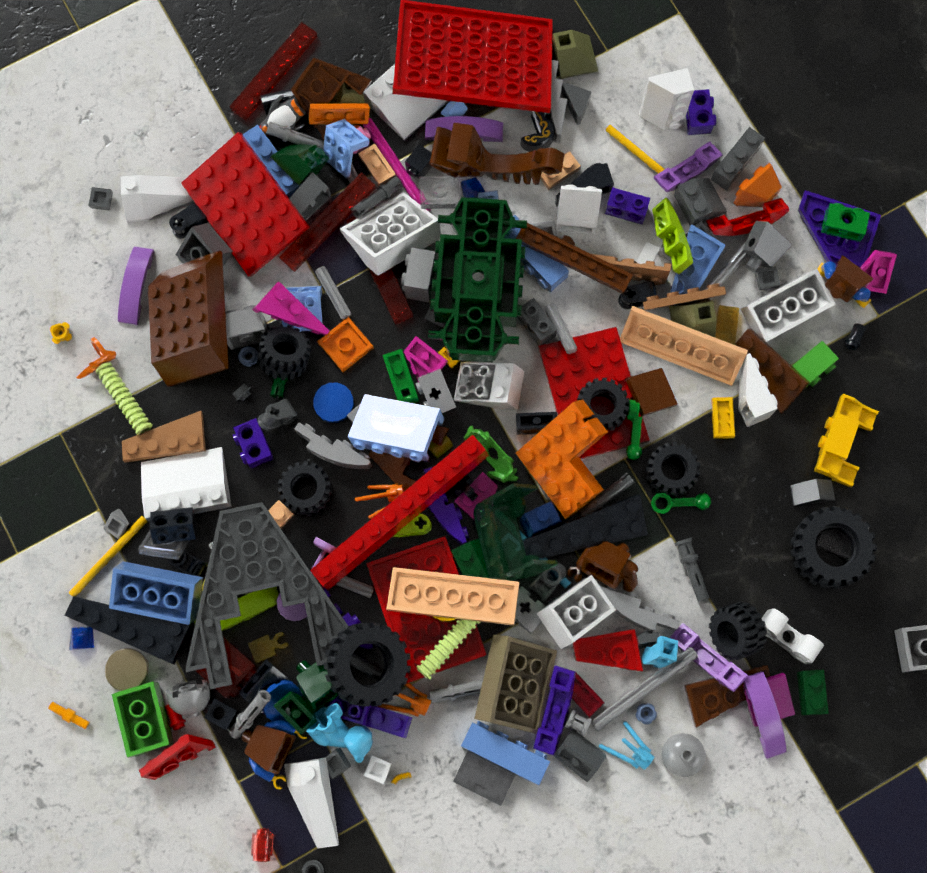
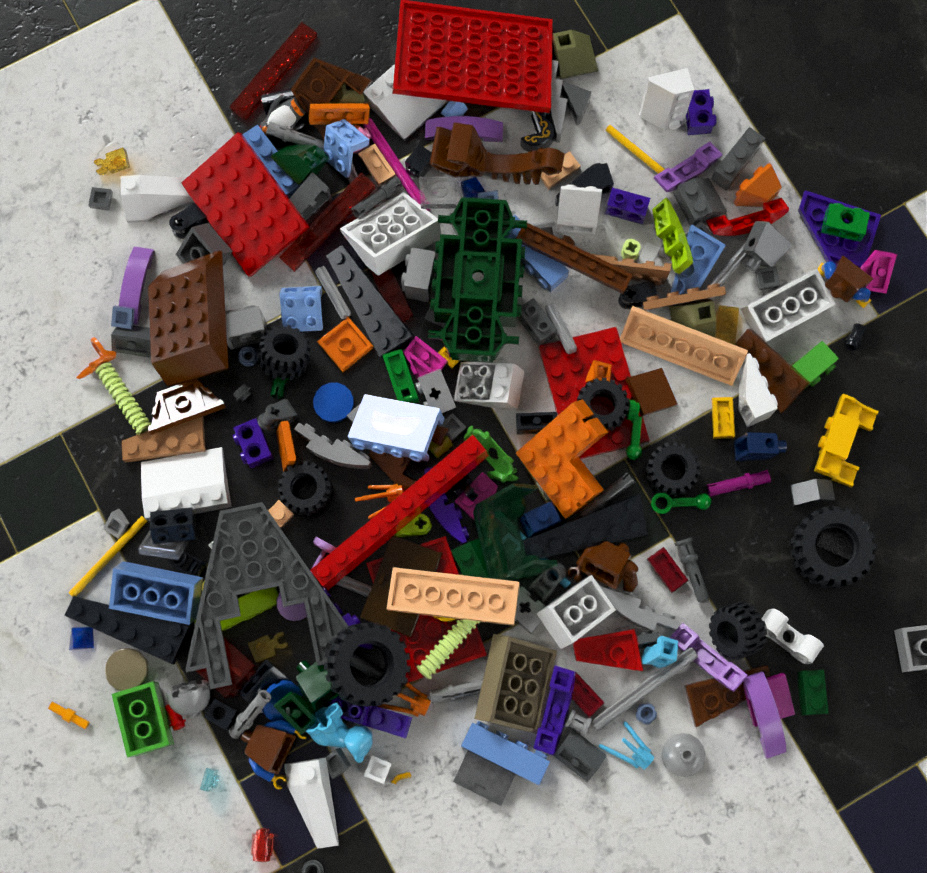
yellow plate [50,322,72,344] -> none
red wing [139,734,216,780] -> none
dark pink wing [252,281,329,336] -> none
none -> clear yellow plate [94,147,130,175]
none -> sand blue plate [111,305,135,329]
none -> dark grey panel [111,325,151,357]
none -> wing [148,379,226,435]
none -> clear light blue plate [200,768,220,792]
none -> orange tile [276,421,296,472]
none -> black wing [326,245,415,358]
none -> dark brown container [360,536,443,638]
none -> dark grey plate [438,413,466,442]
none -> orange slope [586,360,612,383]
none -> yellowish green bush [621,239,641,260]
none -> dark red plate [646,547,689,593]
none -> magenta pin [706,470,771,497]
none -> dark blue torso [734,432,787,461]

